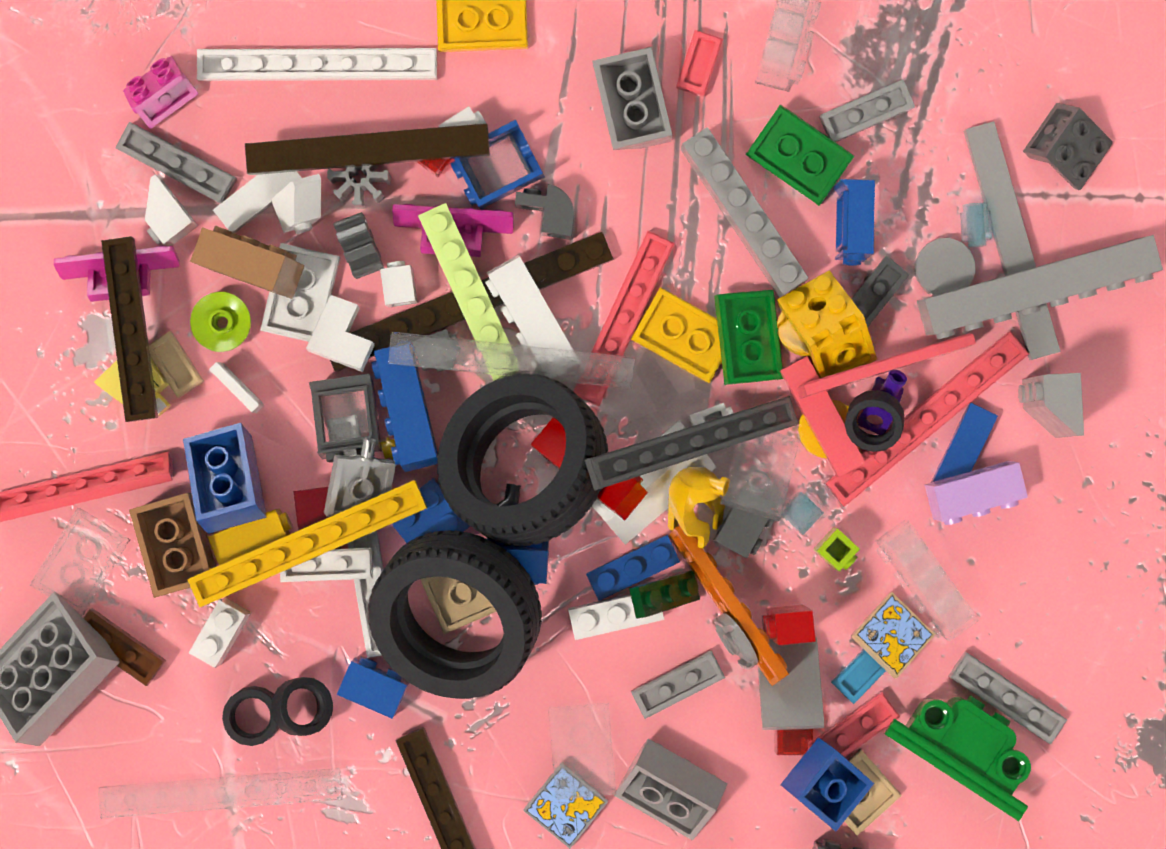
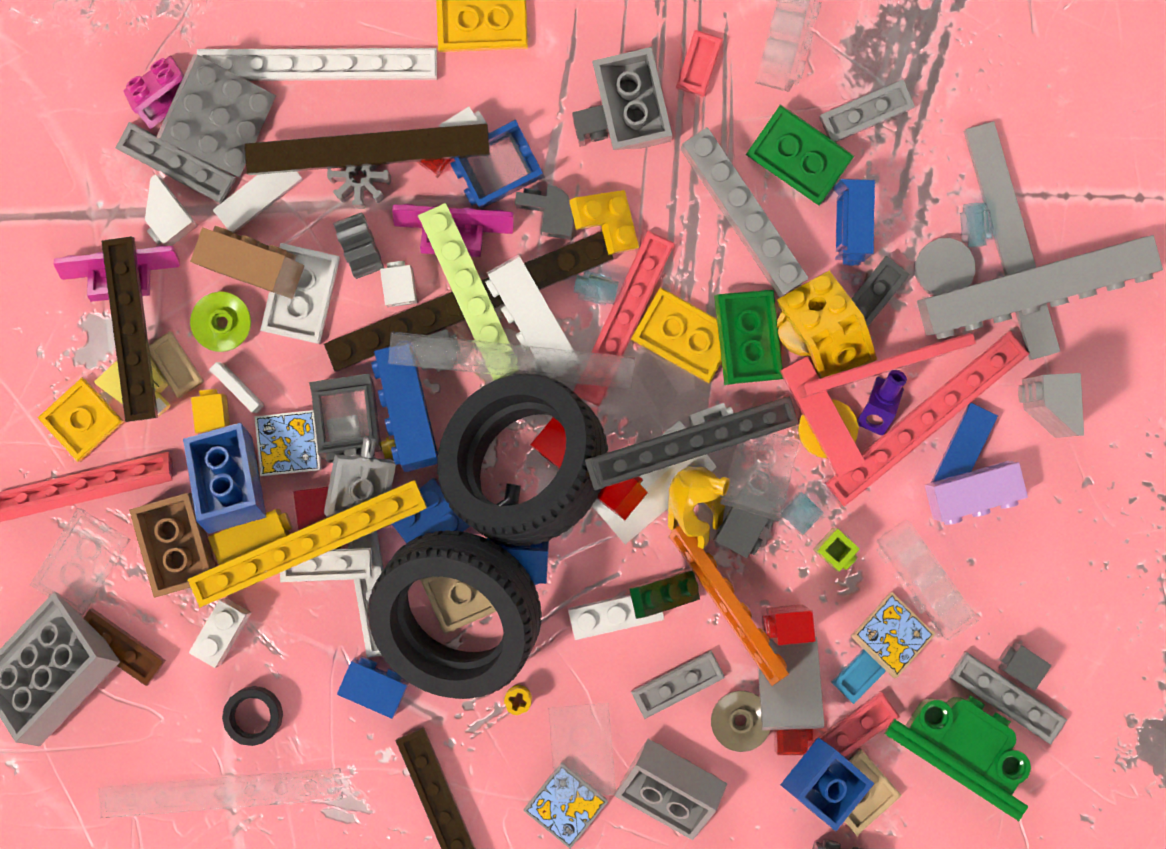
white slope [271,174,321,234] -> none
black tyre [271,677,333,736] -> none
white tile [306,295,375,372] -> none
blue plate [586,535,680,601] -> none
light grey tile [714,613,758,670] -> none
black tyre [845,390,905,452] -> none
dark grey bracket [1023,103,1113,190] -> none
none -> yellow tile [37,377,124,462]
none -> light grey plate [156,54,276,177]
none -> yellow brick [191,389,230,434]
none -> tile [254,410,322,476]
none -> yellow bush [504,685,532,715]
none -> yellow plate [569,190,639,255]
none -> dark grey brick [572,105,609,147]
none -> clear light blue brick [573,270,619,306]
none -> dark tan dish [711,691,770,752]
none -> dark grey brick [998,643,1052,691]

